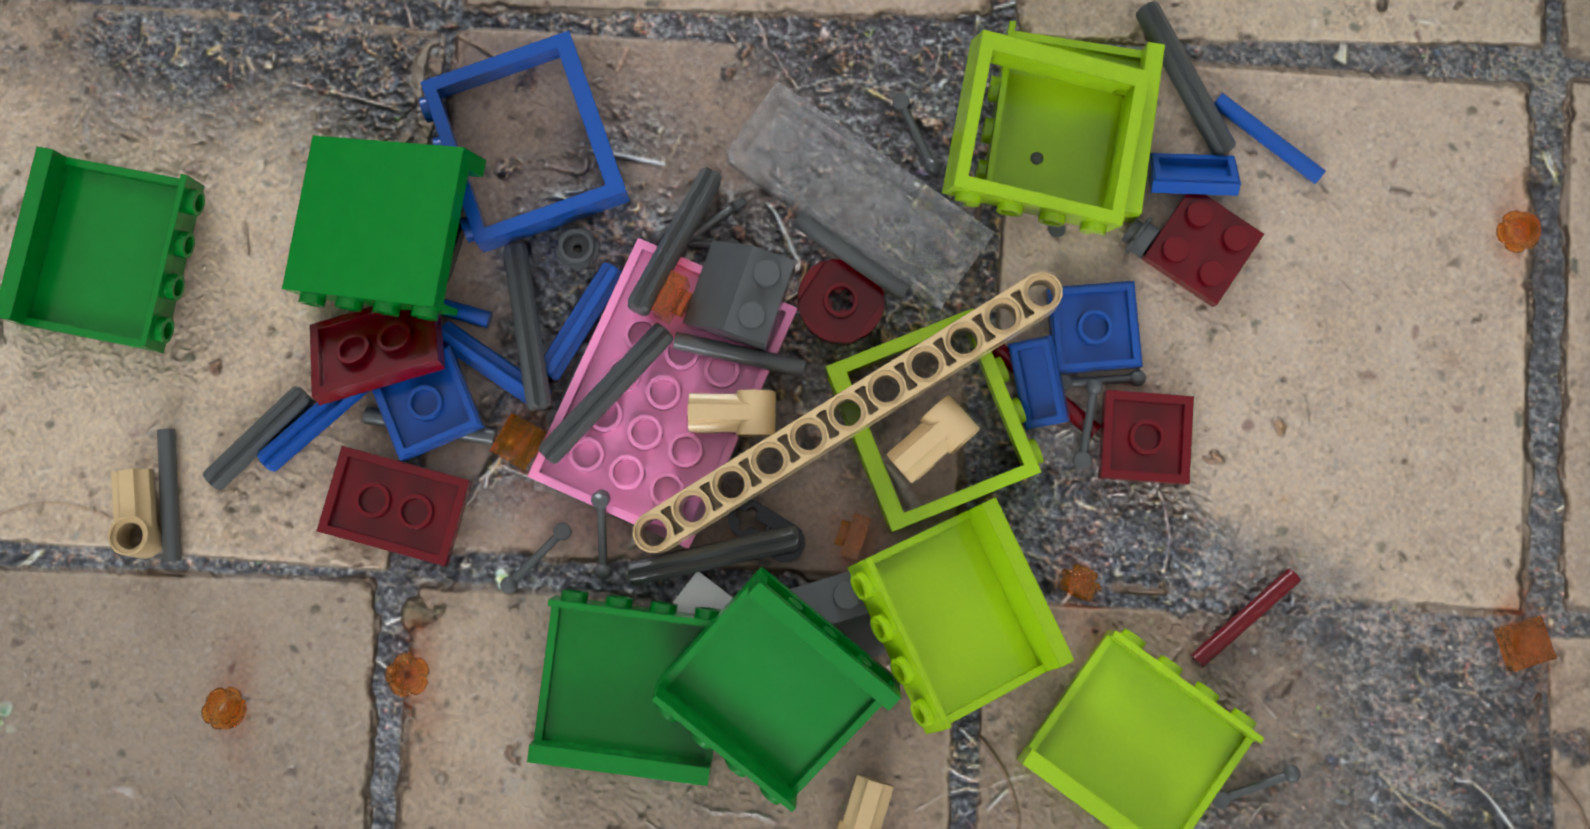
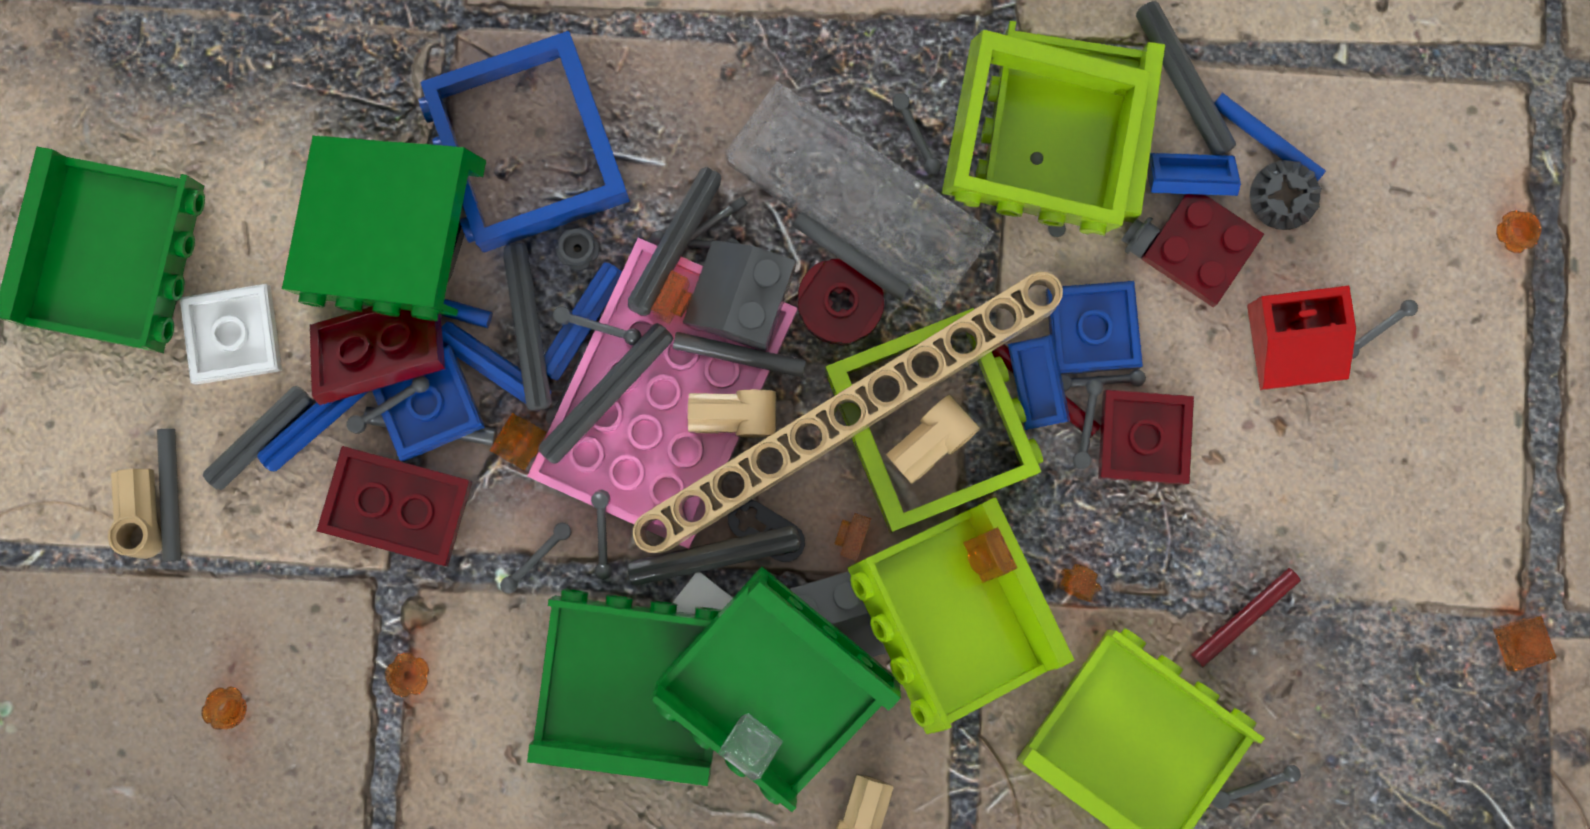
none -> white tile [180,284,282,385]
none -> dark grey hinge [347,375,429,434]
none -> dark grey hinge [553,306,641,345]
none -> clear plate [718,713,783,781]
none -> clear orange plate [963,527,1017,583]
none -> red slope [1247,285,1356,391]
none -> dark grey gear [1250,160,1322,230]
none -> dark grey hinge [1352,300,1418,359]

